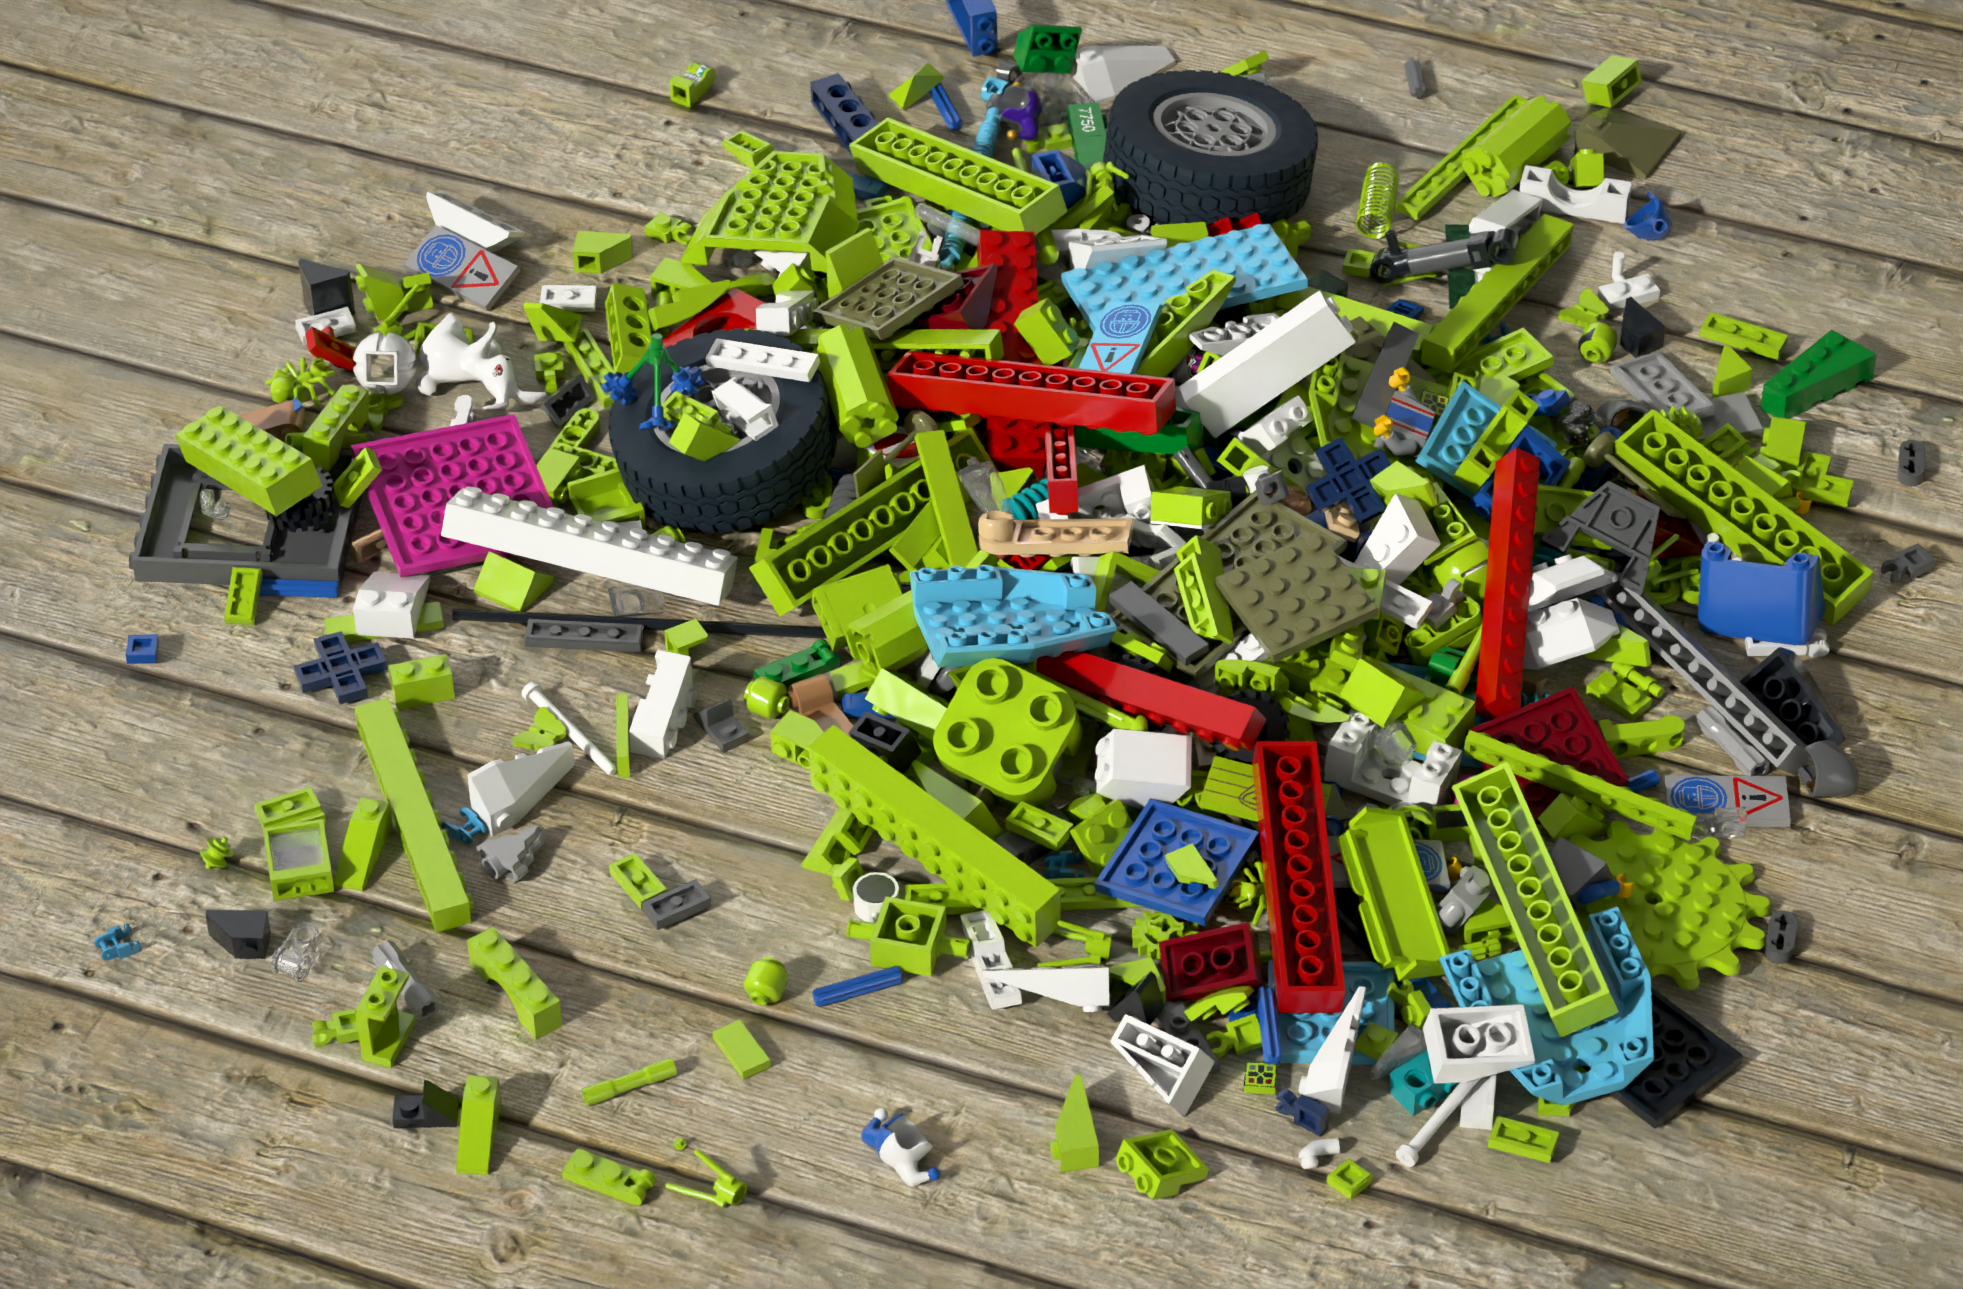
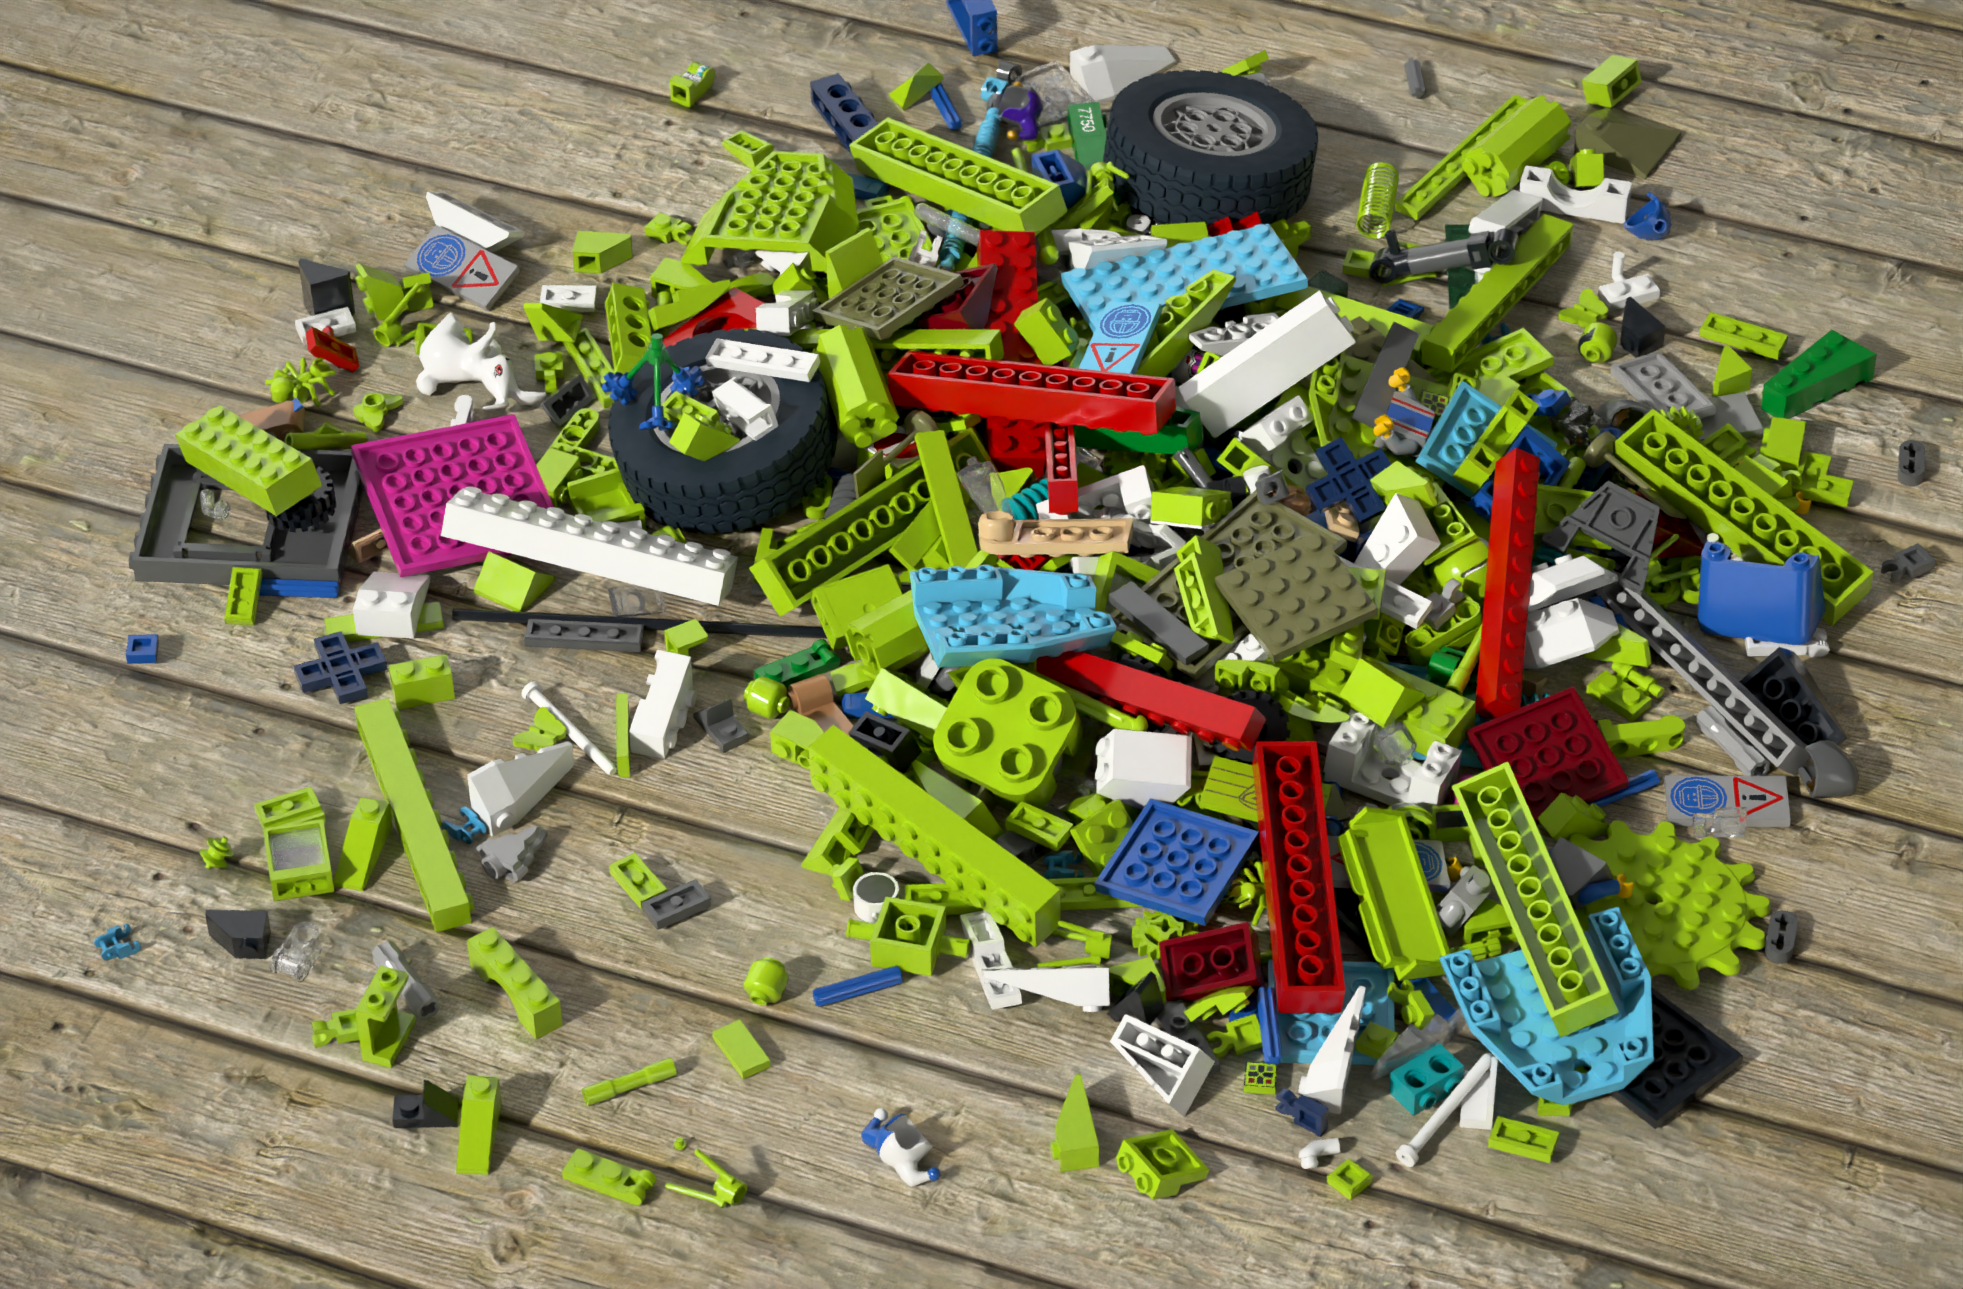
lime arch [302,385,369,471] -> none
lime plate [333,447,382,508] -> none
white piece [353,332,416,395] -> none
green slope [1013,25,1083,74] -> none
lime tile [1165,843,1218,889] -> none
white slope [1423,1005,1535,1084] -> none
lime plate [1464,730,1697,841] -> none

